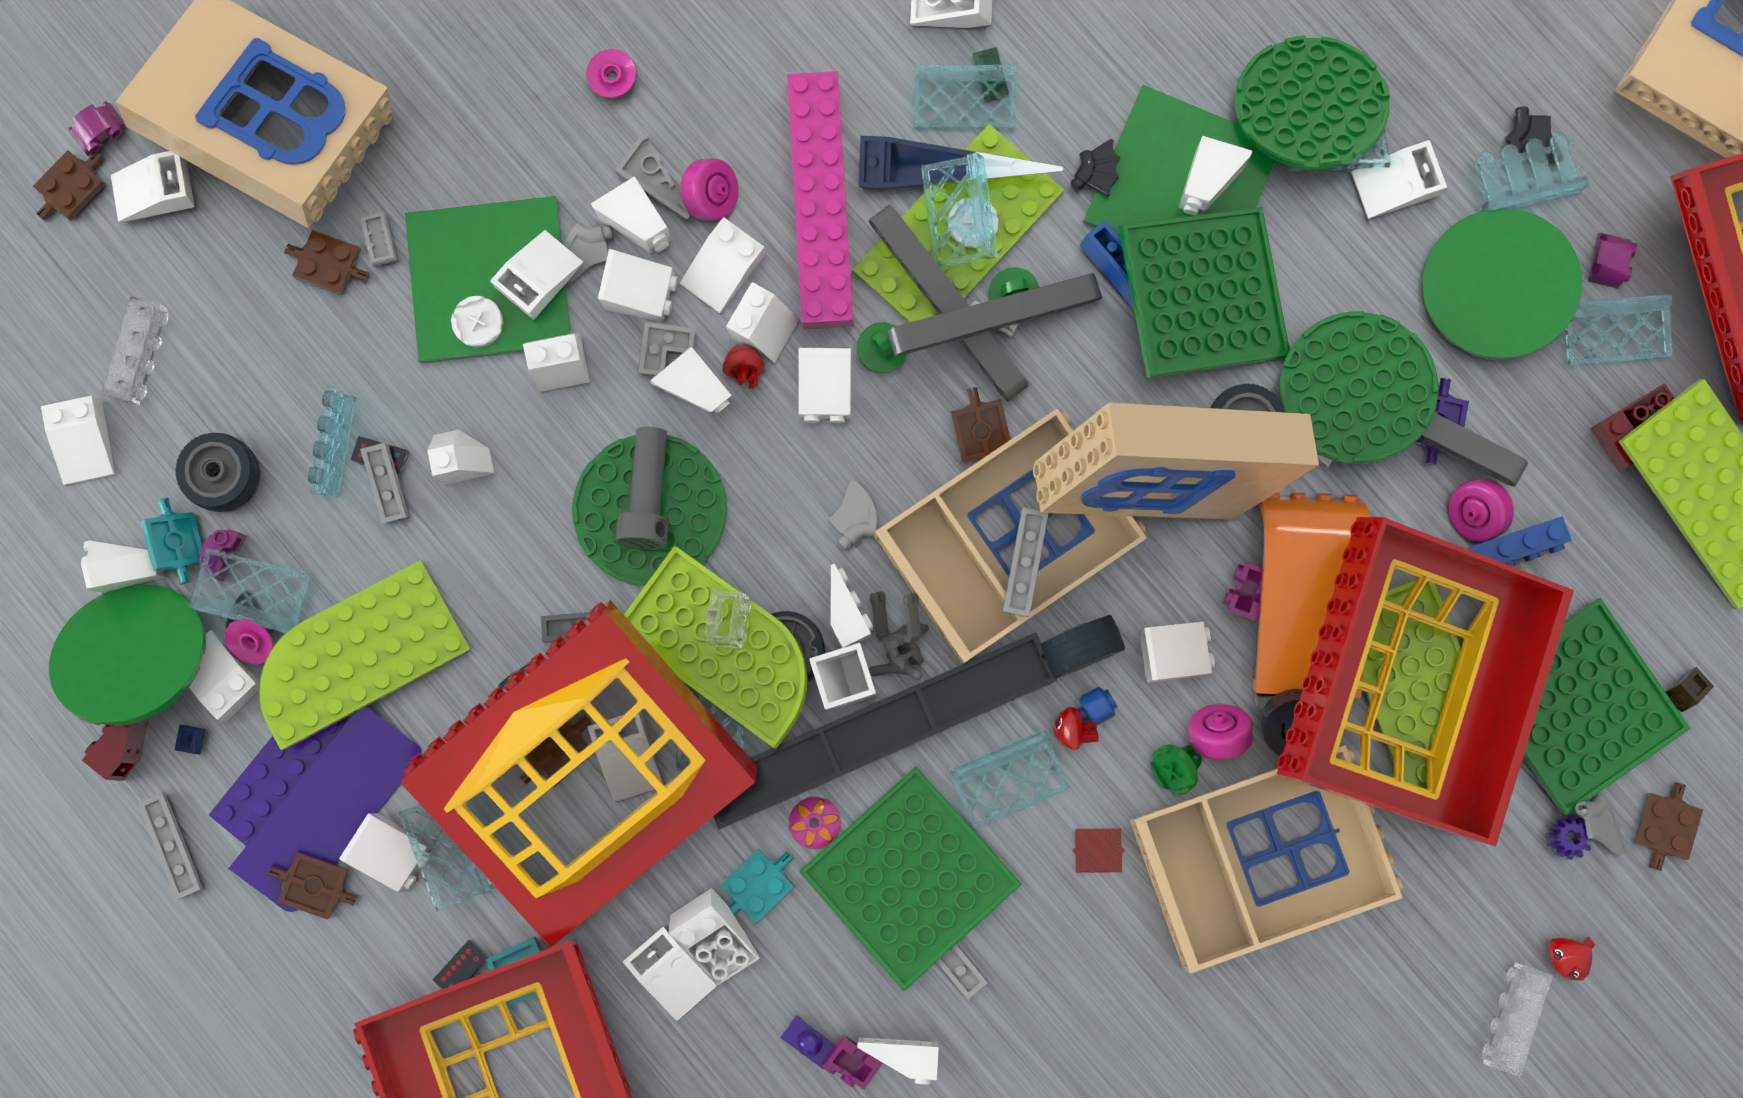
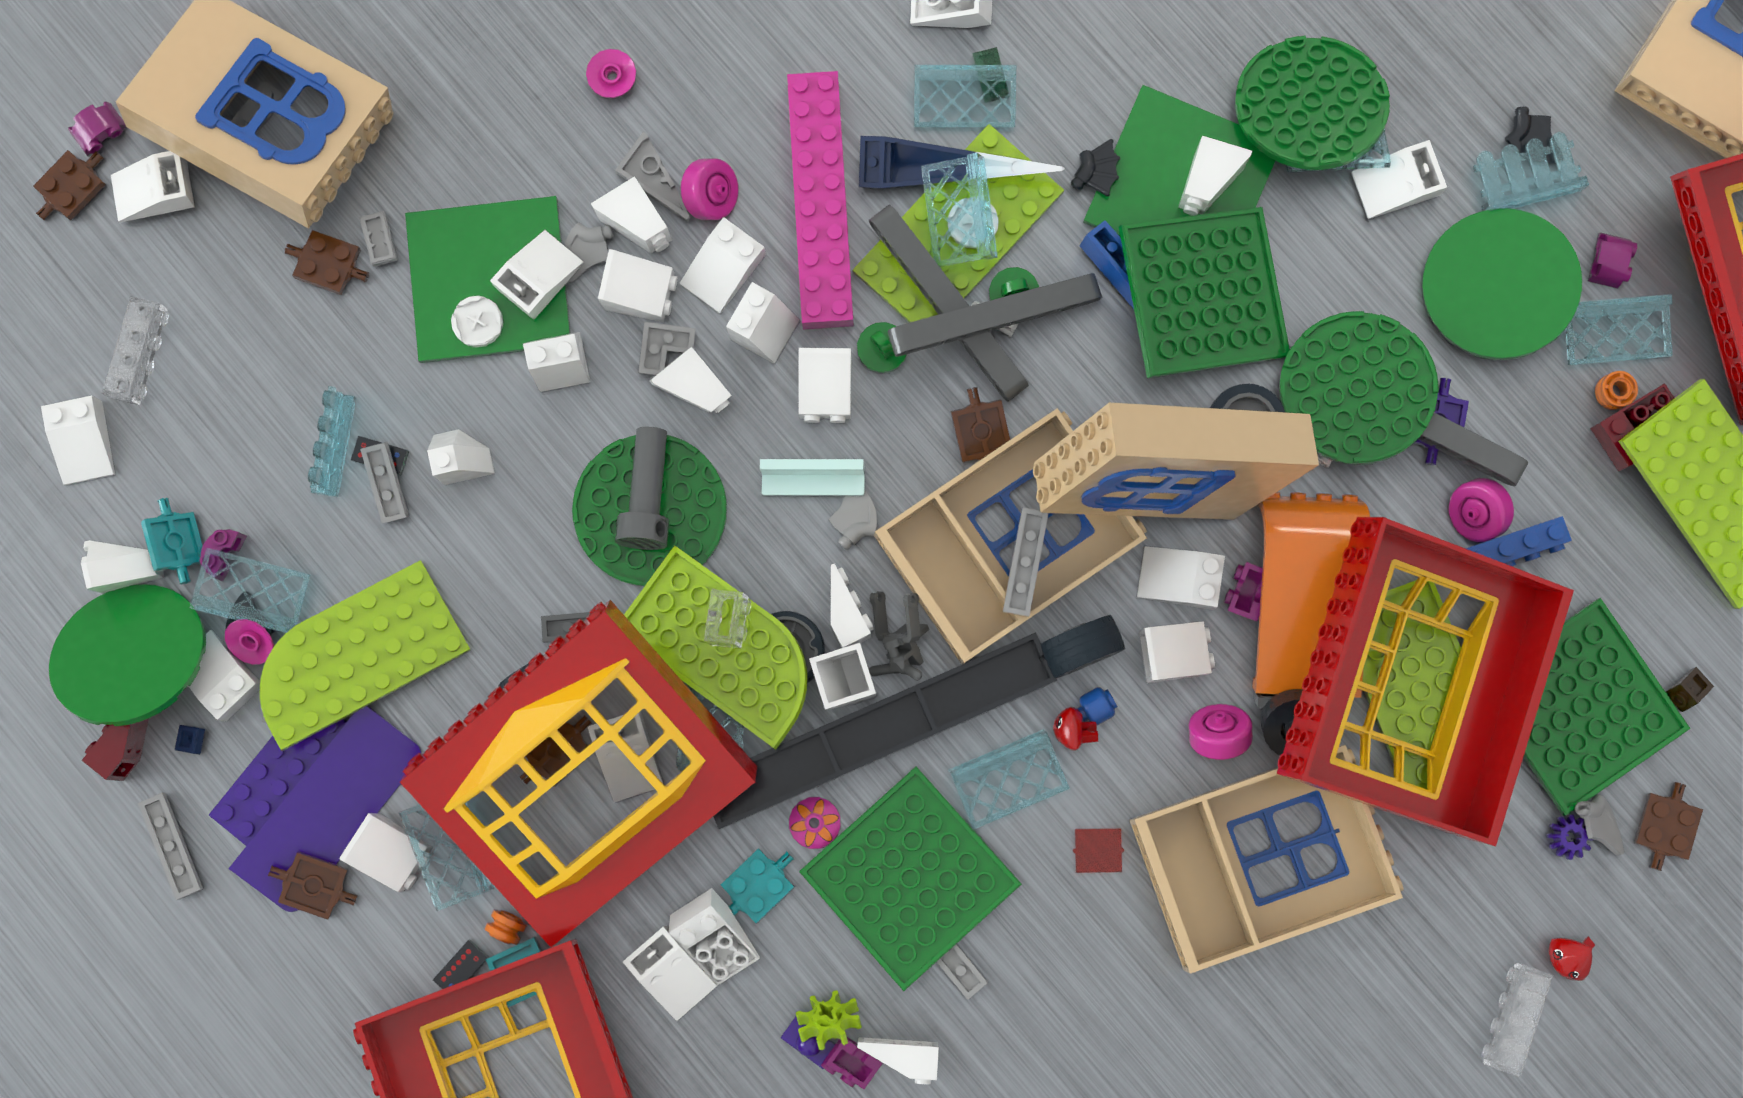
wheel [175,433,260,512] -> none
red piece [722,344,765,390] -> none
green tile [1151,744,1202,795] -> none
none -> orange wheel [484,909,527,945]
none -> light aqua panel [760,459,865,496]
none -> lime gear [796,990,862,1050]
none -> white slope [1136,546,1225,610]
none -> orange wheel [1595,371,1638,410]

